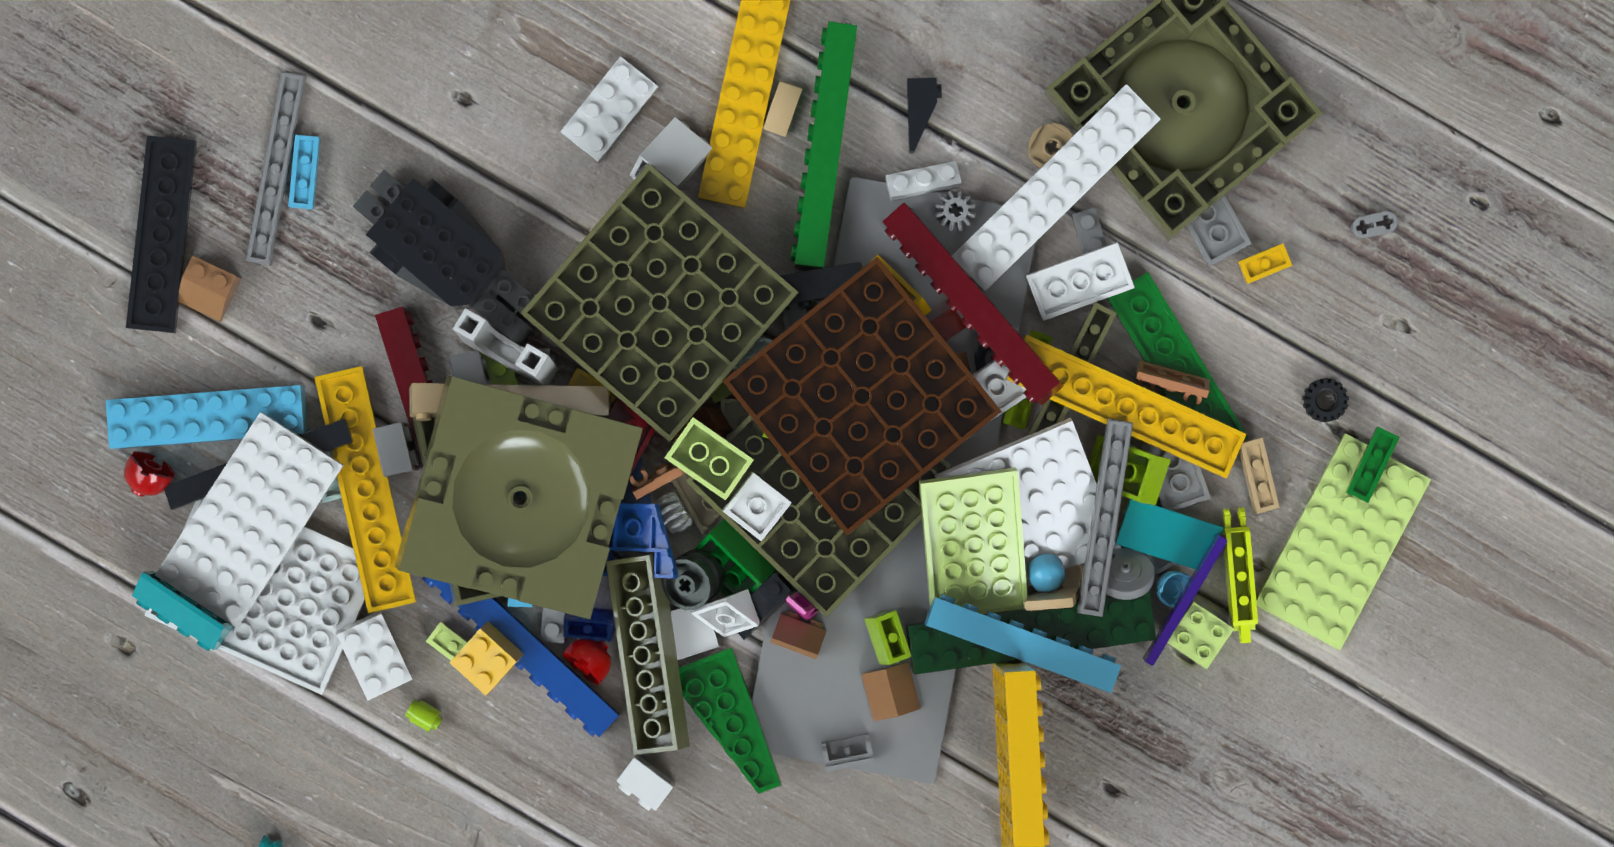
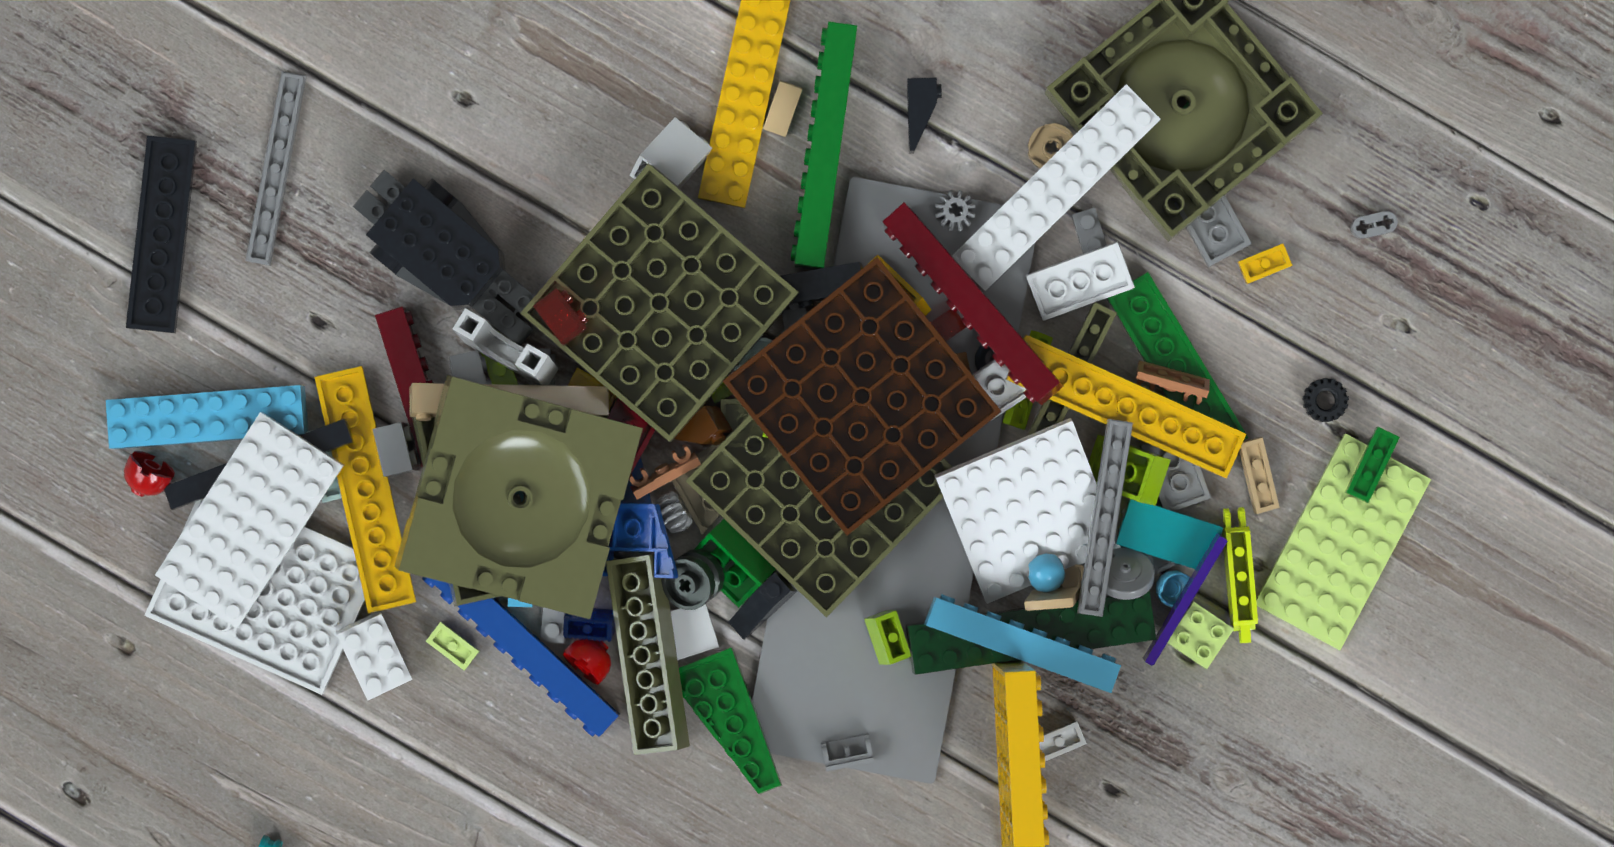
teal slope [132,571,233,651] -> none
medium nougat slope [179,255,242,322] -> none
medium azure plate [288,135,321,210] -> none
lime brick [405,699,443,732] -> none
yellow brick [450,622,524,696] -> none
white plate [560,56,659,163] -> none
white brick [617,755,675,811] -> none
yellowish green brick [665,417,754,500] -> none
white slope [691,589,760,637] -> none
white plate [722,472,792,541] -> none
medium nougat slope [770,610,827,659] -> none
dark pink slope [786,592,819,620] -> none
medium nougat slope [861,662,921,721] -> none
white plate [885,161,962,201] -> none
yellowish green plate [919,467,1027,614] -> none
none -> clear red brick [533,288,589,346]
none -> white plate [1039,721,1087,761]

